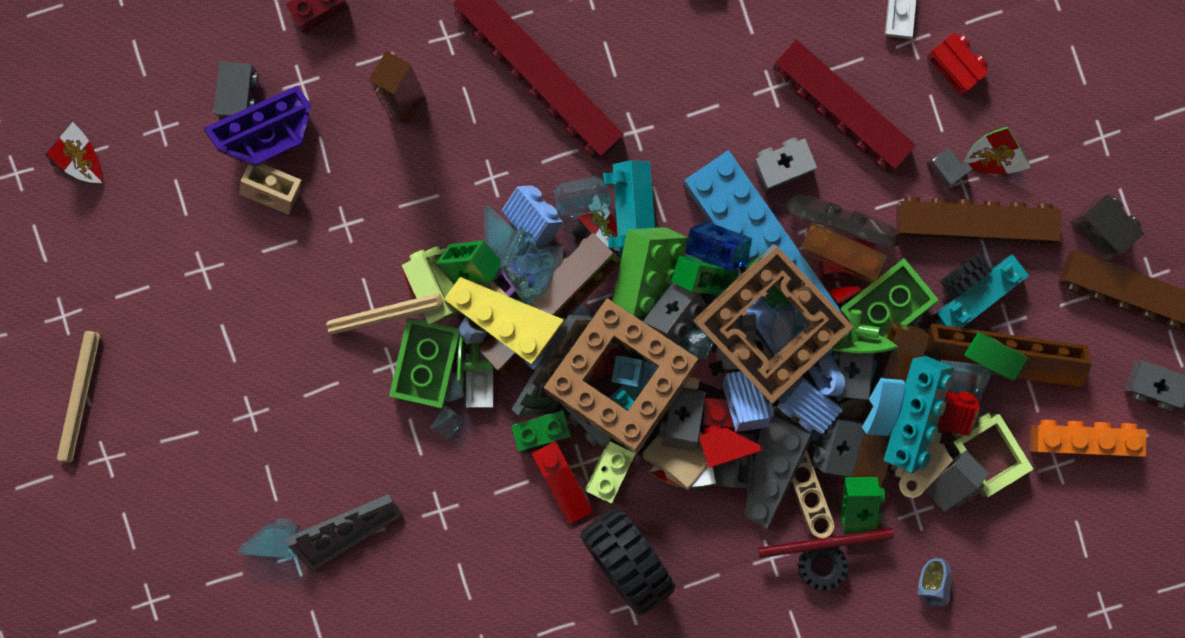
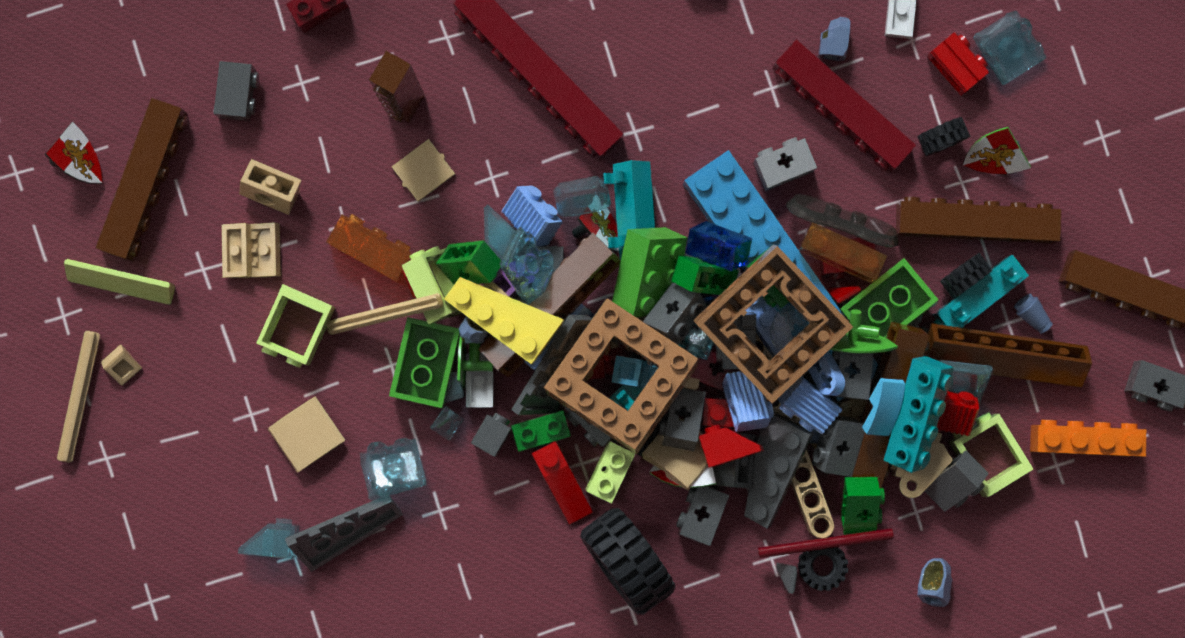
dark purple wedge [204,86,311,167] -> none
dark grey panel [927,148,972,188] -> none
green slope [964,331,1028,381] -> none
clear smoke brick [1070,193,1145,260] -> none
none -> yellowish green slope [64,259,175,304]
none -> reddish brown brick [96,98,188,261]
none -> tan slope [101,345,142,386]
none -> tan slope [222,223,281,278]
none -> yellowish green window [257,284,335,368]
none -> tan slope [268,396,345,473]
none -> clear orange brick [326,214,412,283]
none -> clear light blue slope [360,438,426,500]
none -> tan piece [392,139,455,202]
none -> dark grey brick [471,413,512,457]
none -> dark grey brick [676,486,729,546]
none -> dark grey slope [776,562,798,594]
none -> sand blue rock [818,17,850,61]
none -> black tyre [917,117,971,156]
none -> clear light blue slope [973,10,1046,85]
none -> sand blue cone [1014,294,1053,334]

